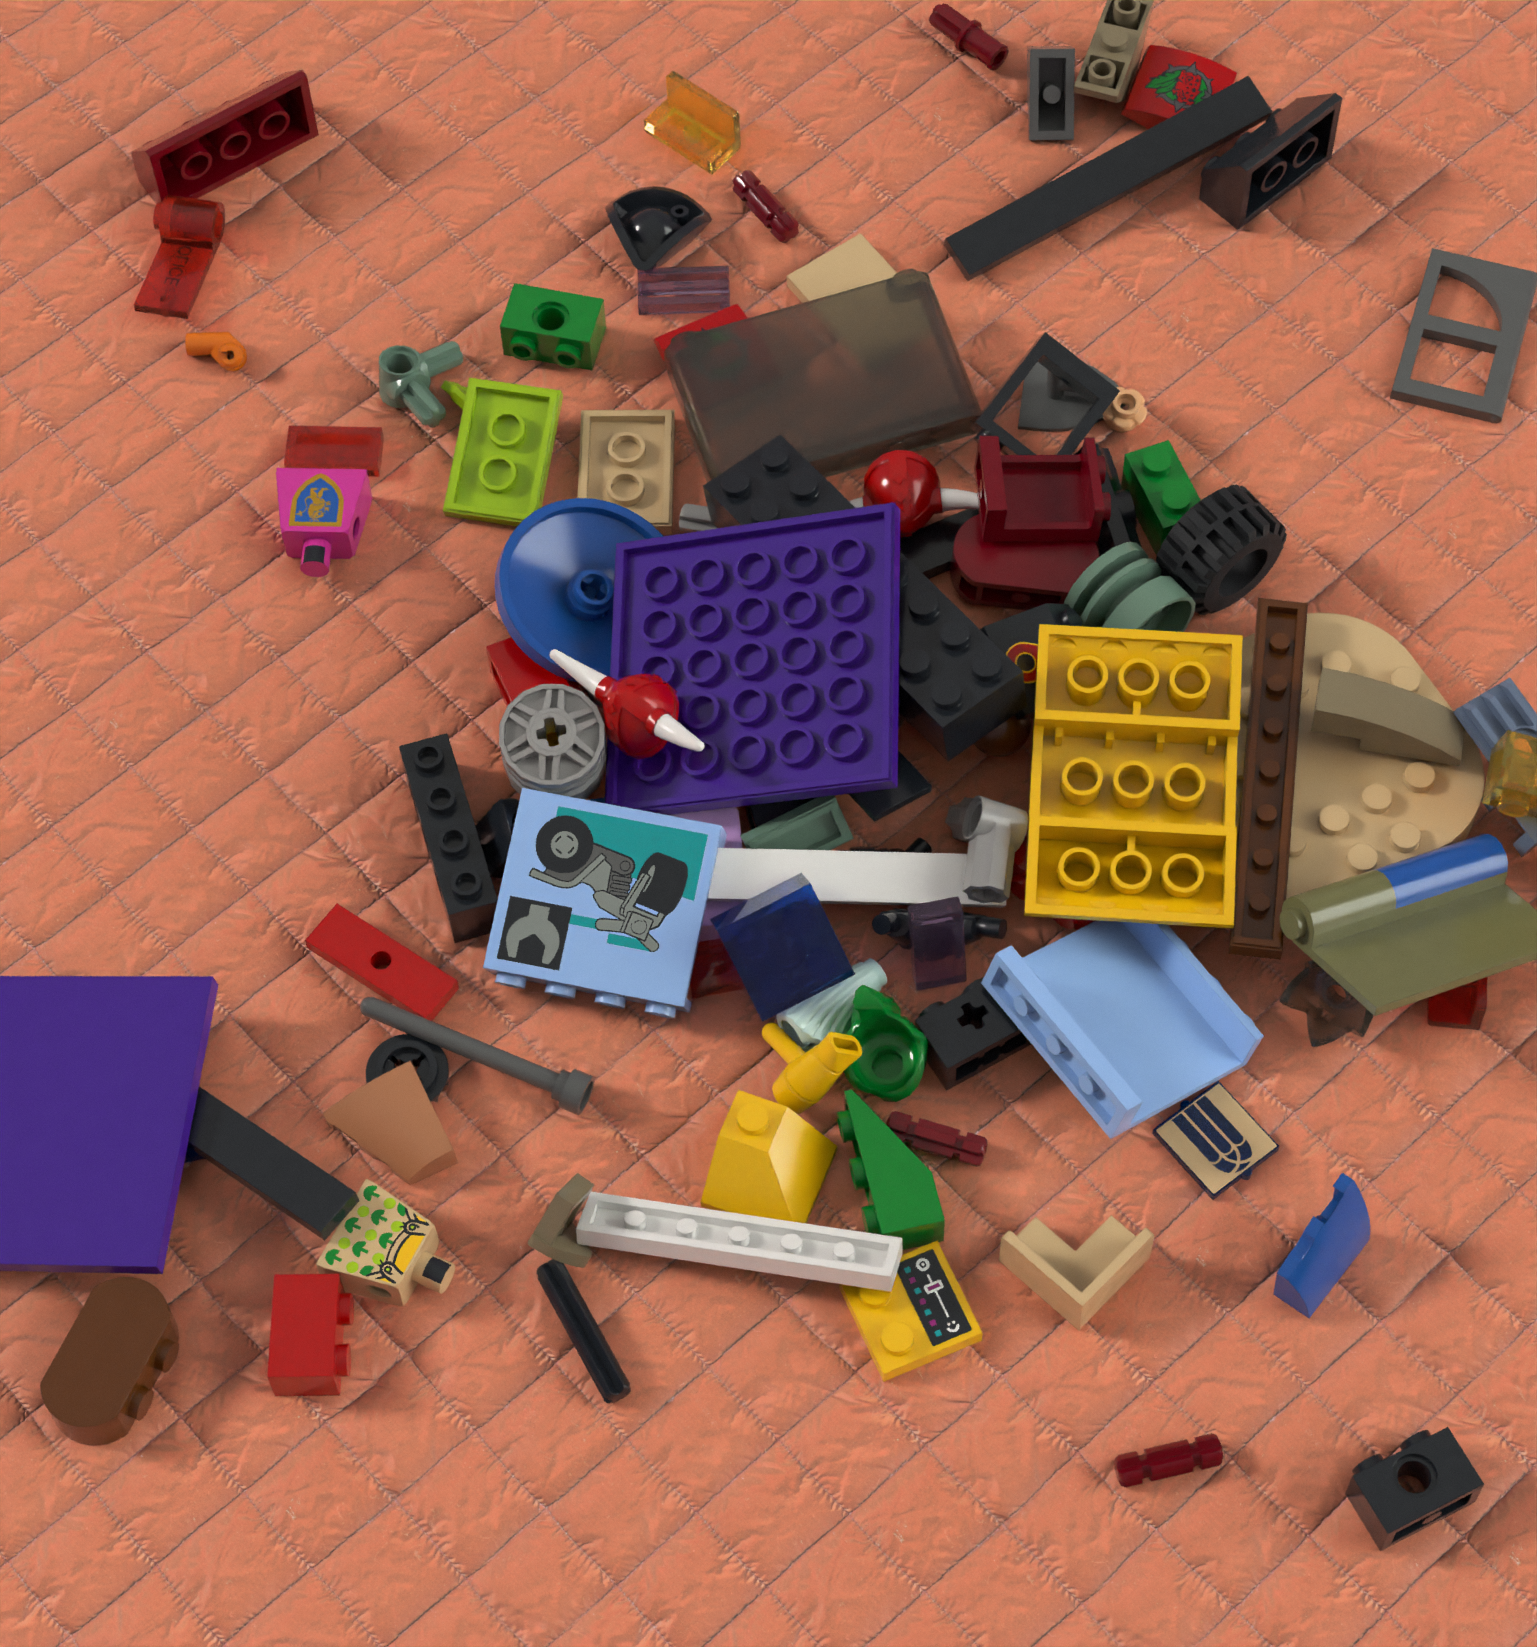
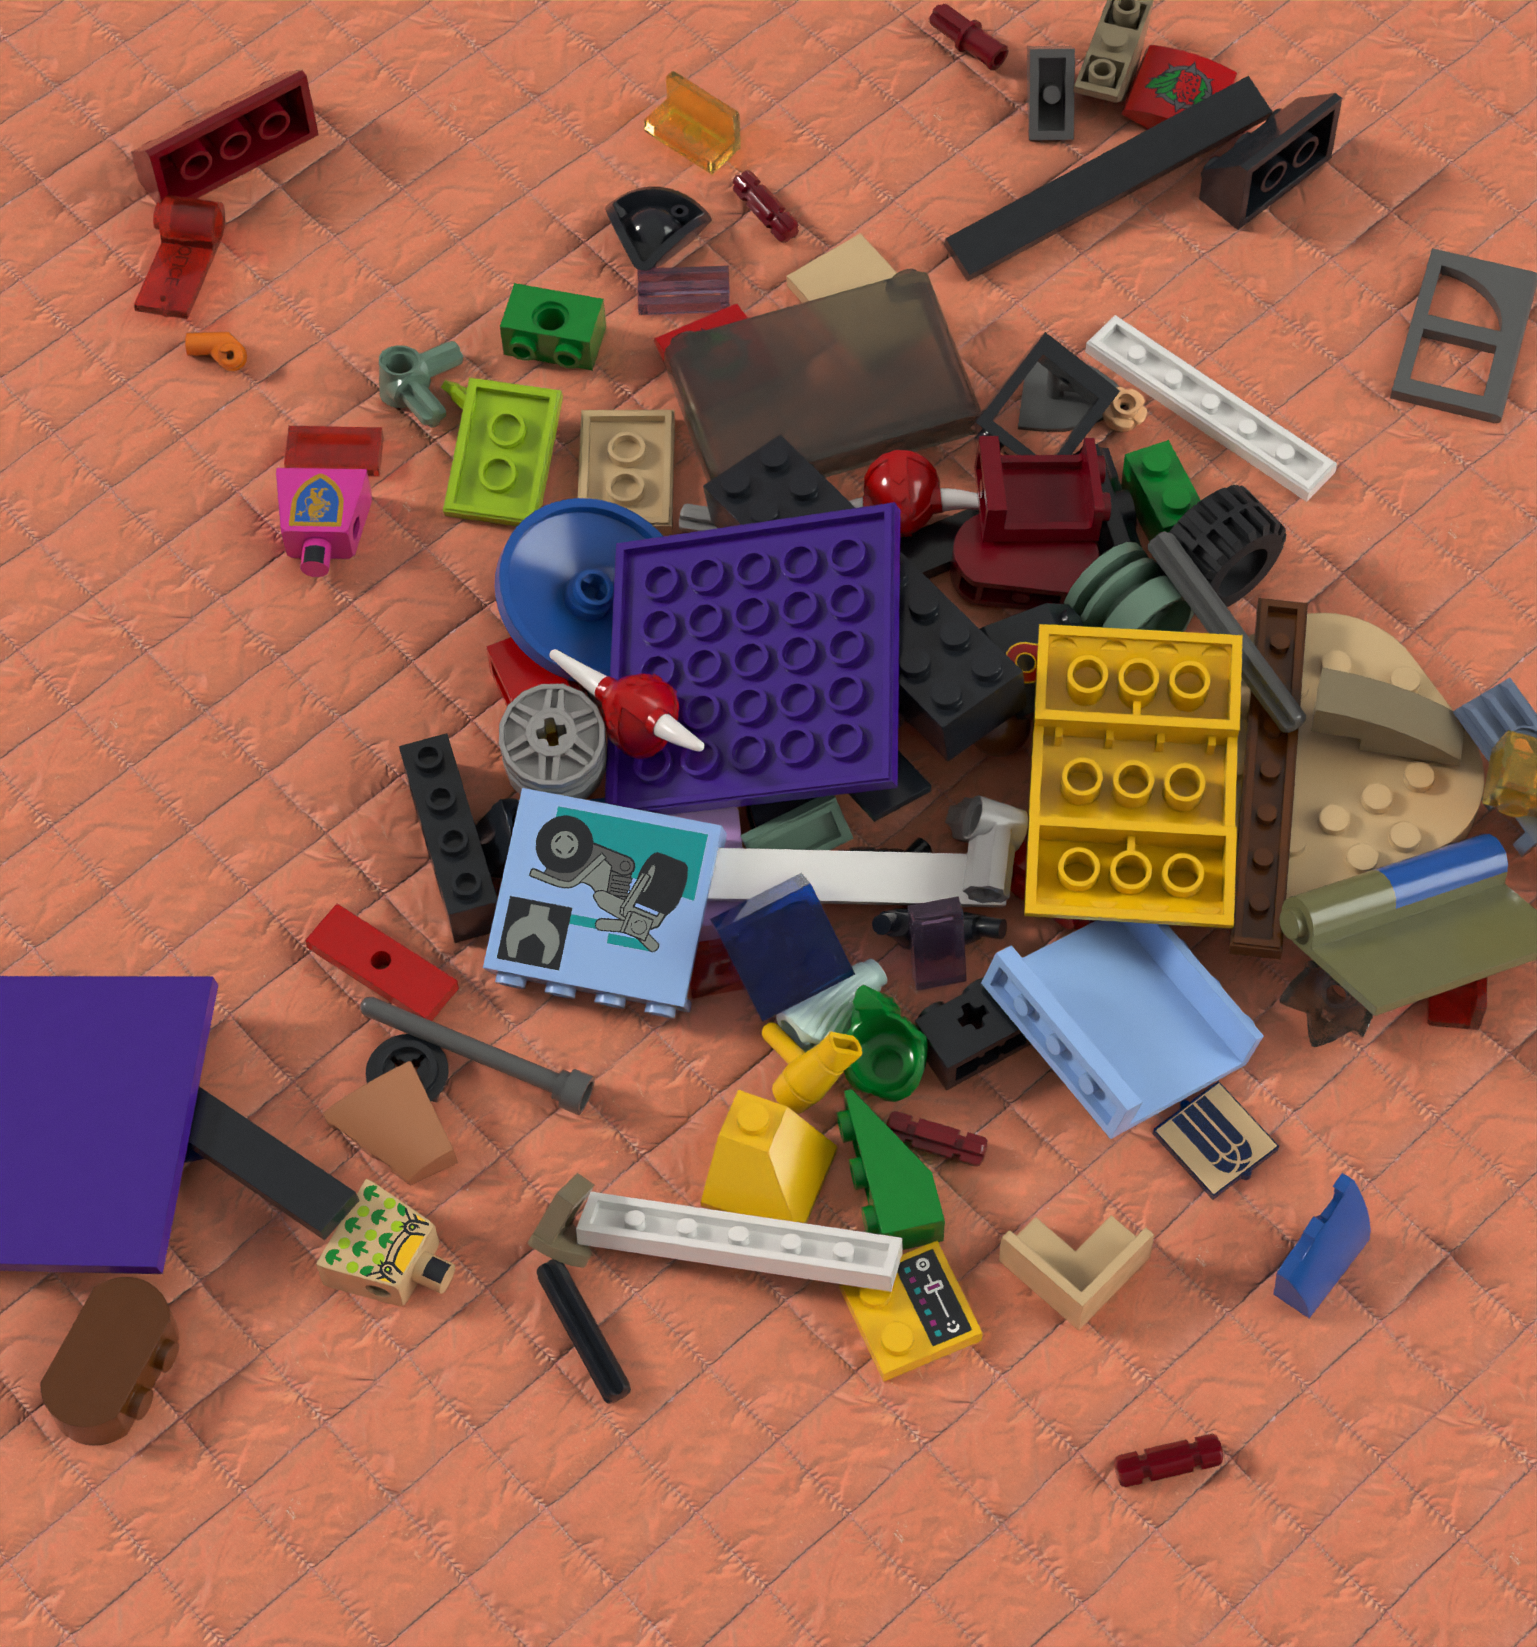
red brick [267,1274,354,1396] -> none
black brick [1345,1427,1484,1551] -> none
none -> white tile [1085,315,1337,502]
none -> dark grey axle [1148,531,1306,733]

